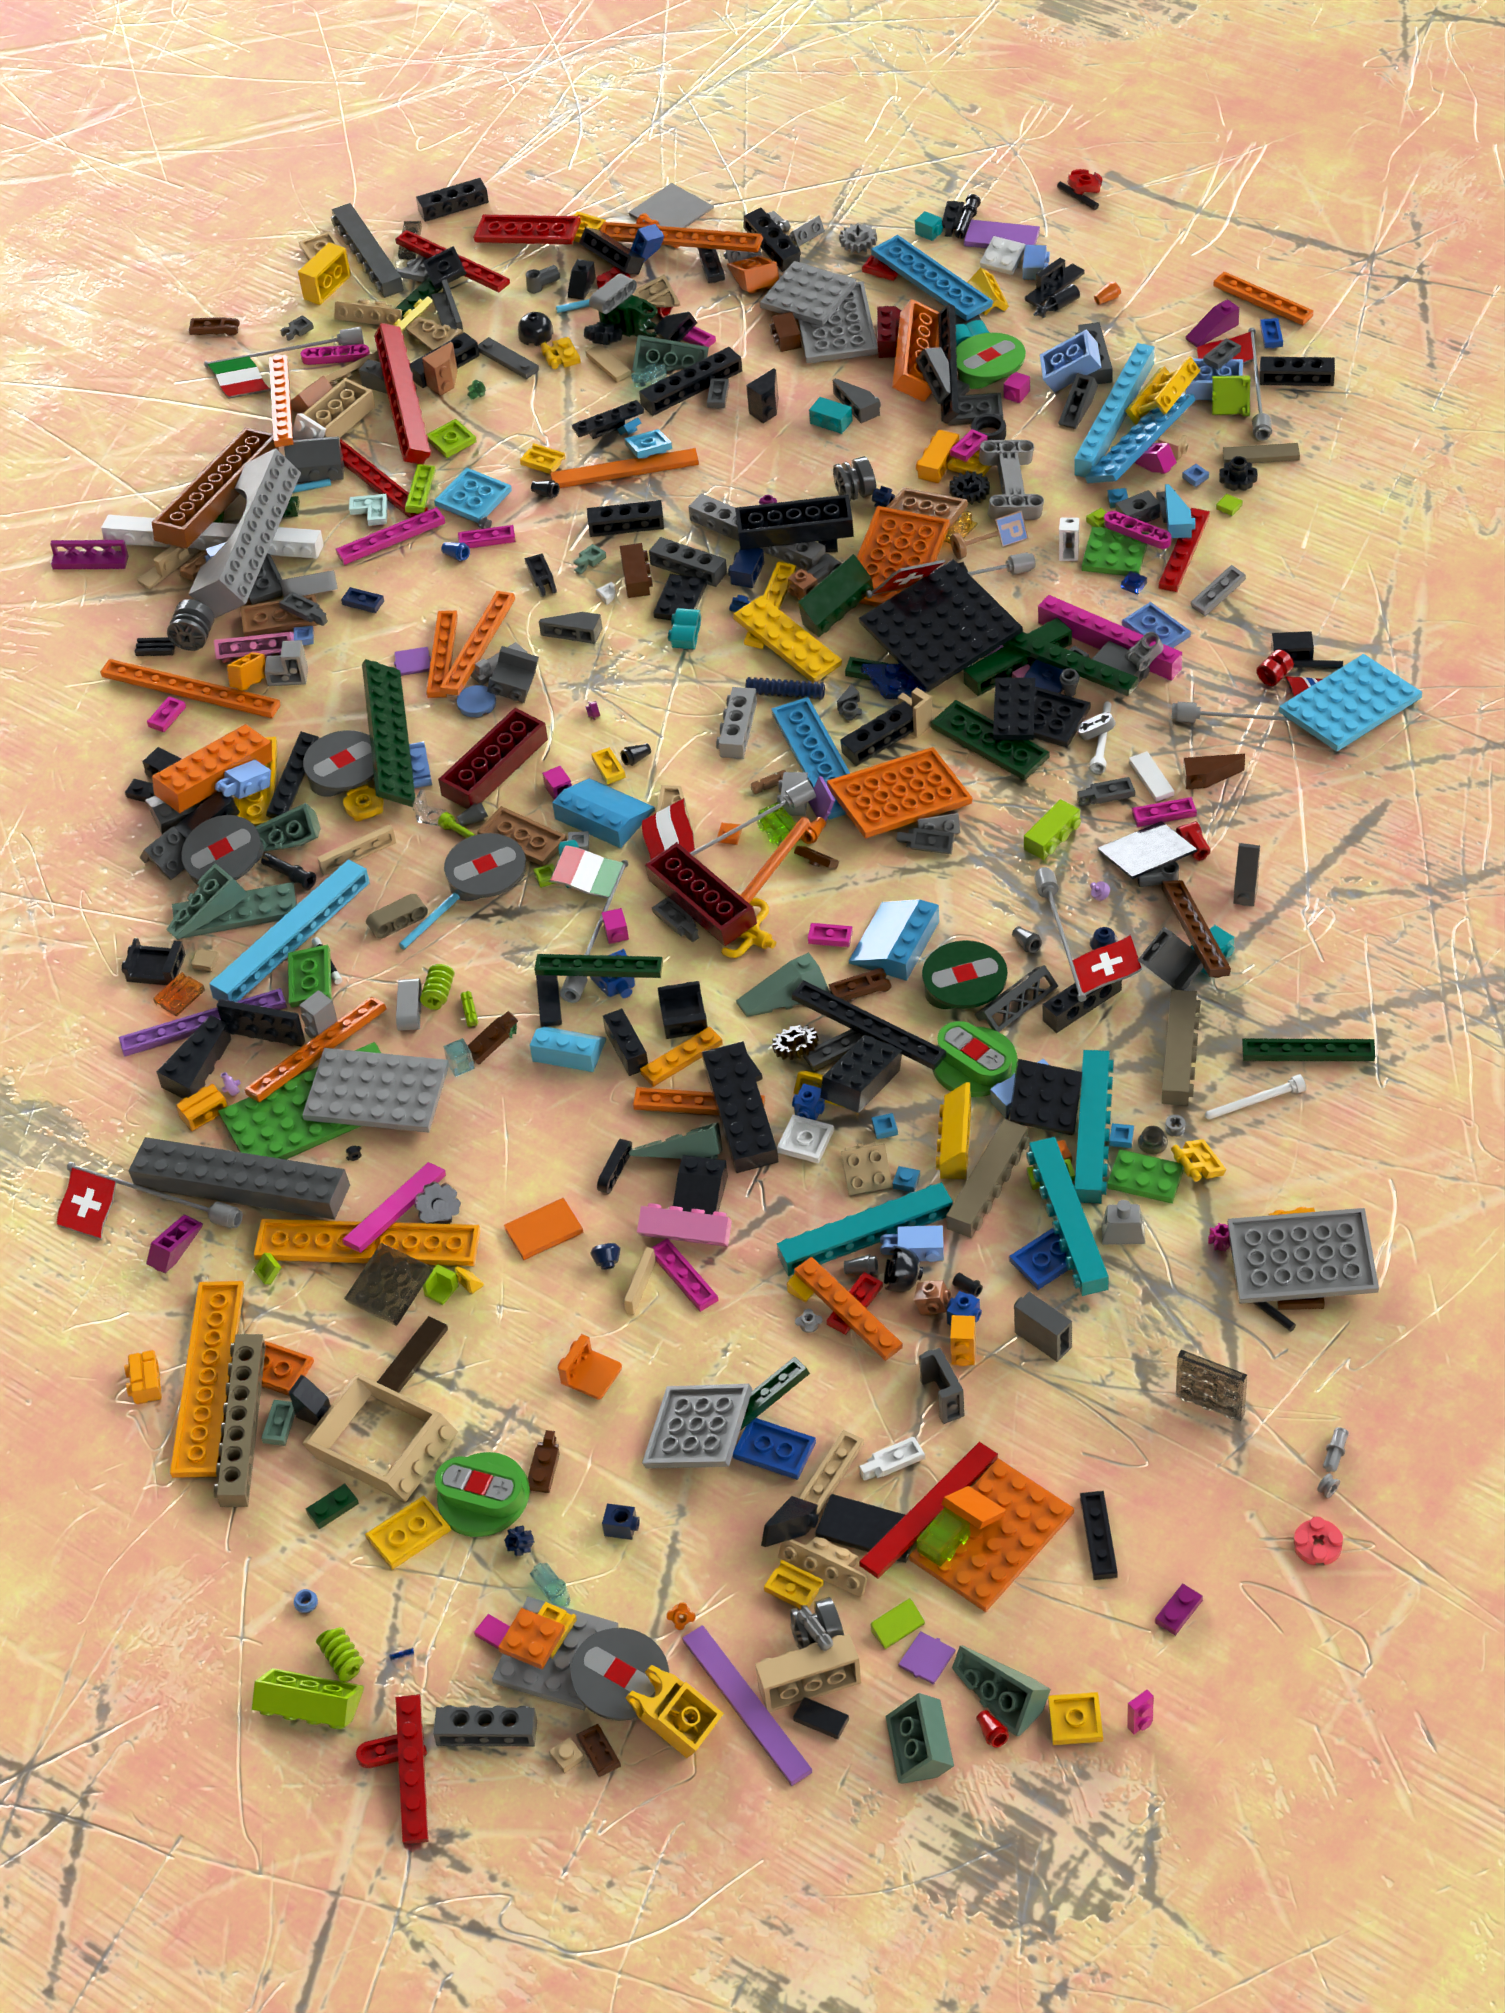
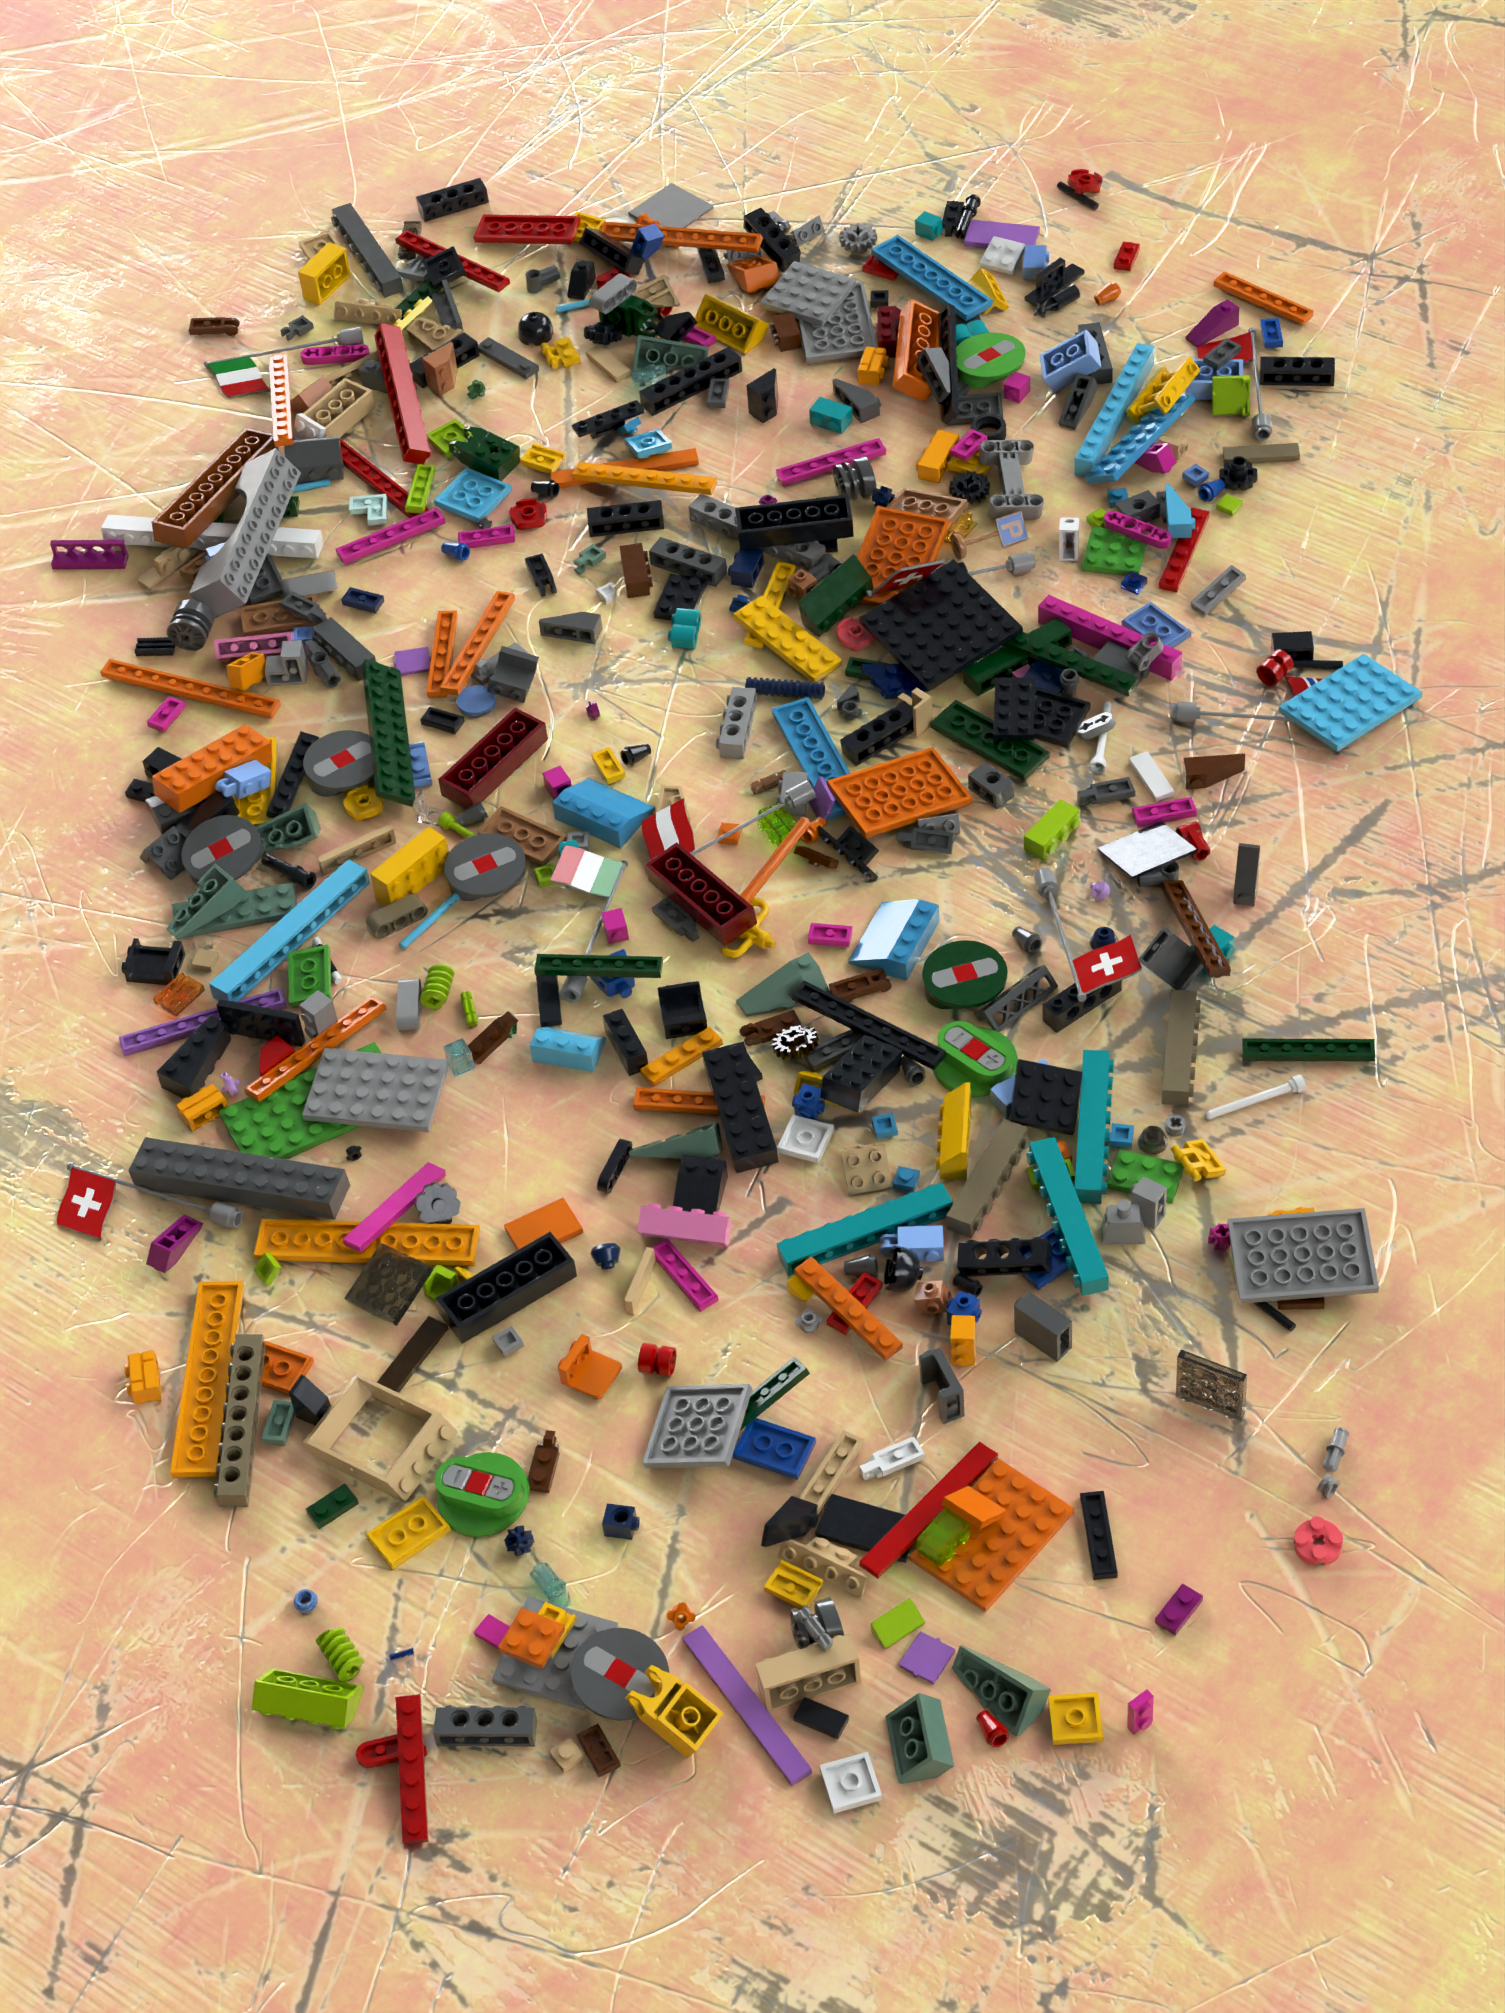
none -> red slope [259,1036,295,1076]
none -> dark grey piece [303,640,341,688]
none -> dark grey brick [312,617,376,681]
none -> yellow brick [370,826,449,907]
none -> black tile [420,707,465,734]
none -> black brick [435,1232,577,1344]
none -> dark green brick [449,426,520,481]
none -> light grey plate [492,1326,524,1357]
none -> red plate [509,498,547,530]
none -> light orange plate [572,462,717,495]
none -> red wheel [638,1343,677,1377]
none -> yellow slope [695,294,770,354]
none -> reddish brown hinge [739,1010,802,1046]
none -> dark pink plate [776,438,886,486]
none -> black bracket [817,825,879,880]
none -> white plate [819,1752,882,1814]
none -> coral plate [837,616,875,652]
none -> light orange brick [857,346,889,386]
none -> black plate [870,290,889,308]
none -> dark grey cone [901,1056,925,1085]
none -> black brick [957,1237,1052,1277]
none -> dark grey brick [968,762,1014,809]
none -> red plate [1114,241,1140,271]
none -> light grey brick [1130,1176,1167,1230]
none -> blue cone [1198,479,1225,501]

